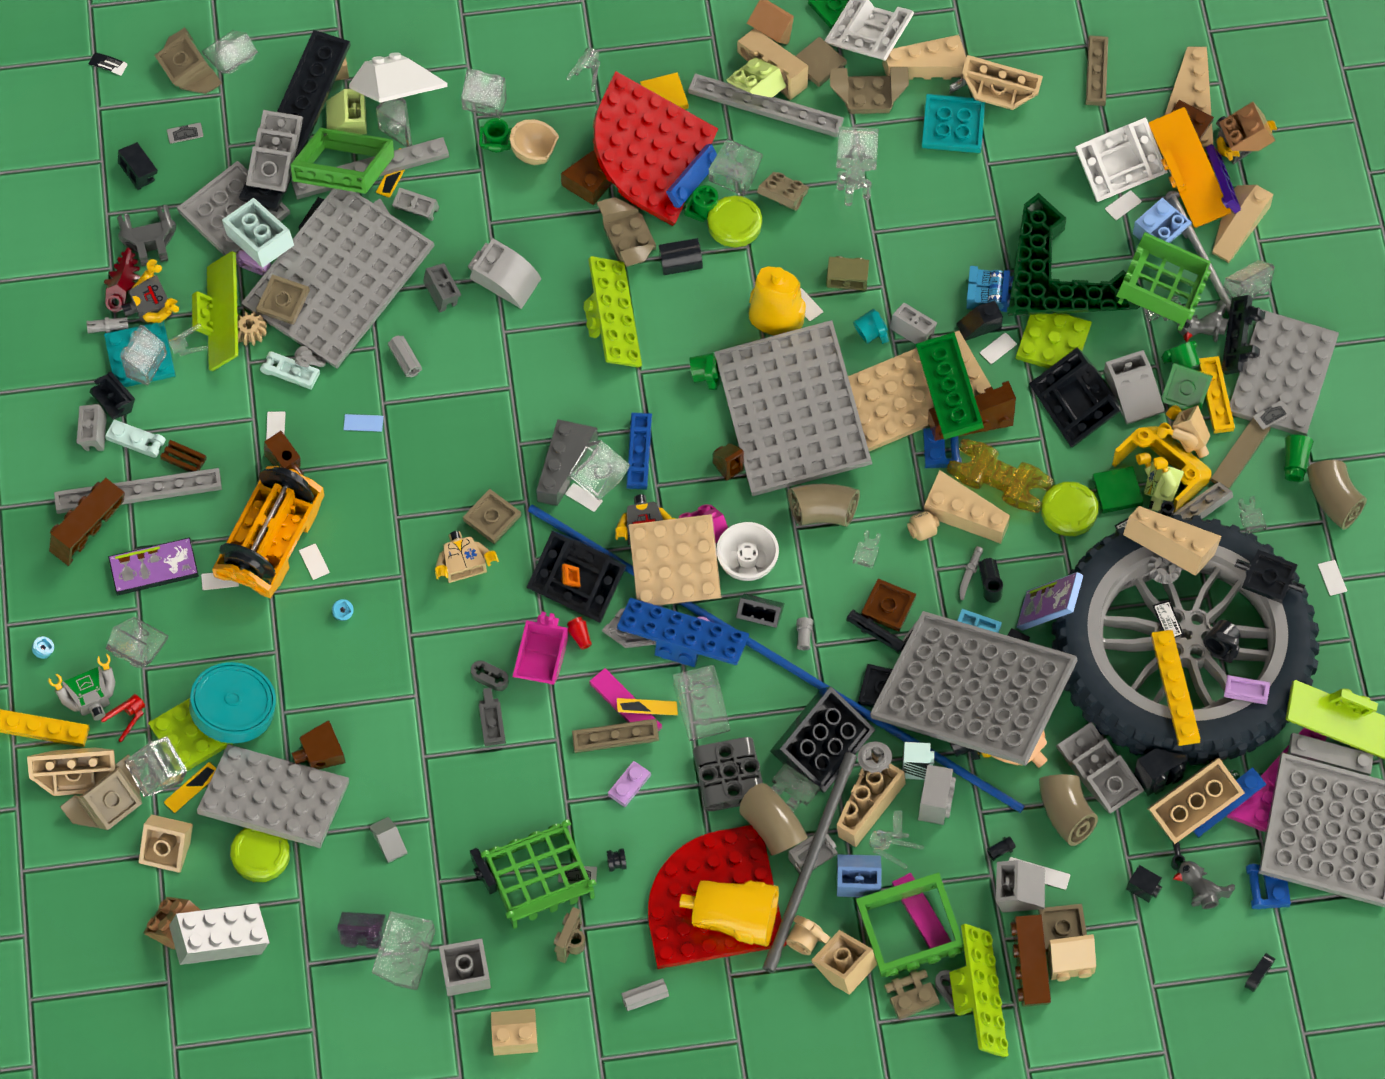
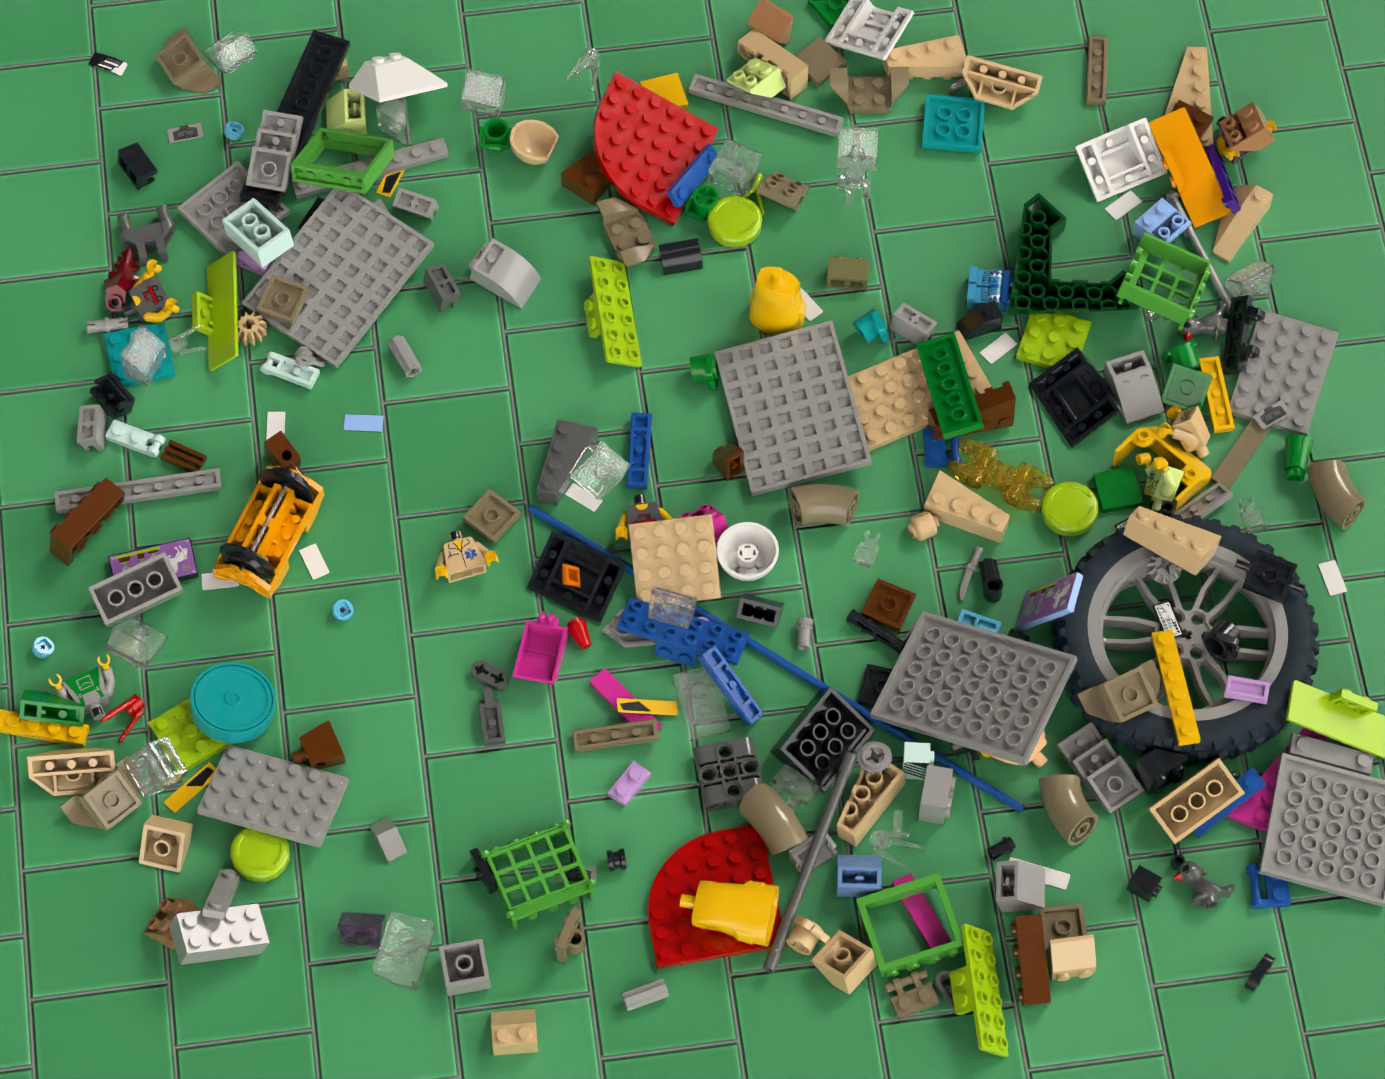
none -> green slope [19,690,85,726]
none -> light grey brick [88,552,184,629]
none -> light grey plate [202,869,241,919]
none -> medium azure tile [224,121,244,140]
none -> clear slope [648,586,697,629]
none -> blue plate [698,645,764,727]
none -> lime plant [742,173,765,216]
none -> dark tan piece [1077,659,1161,723]

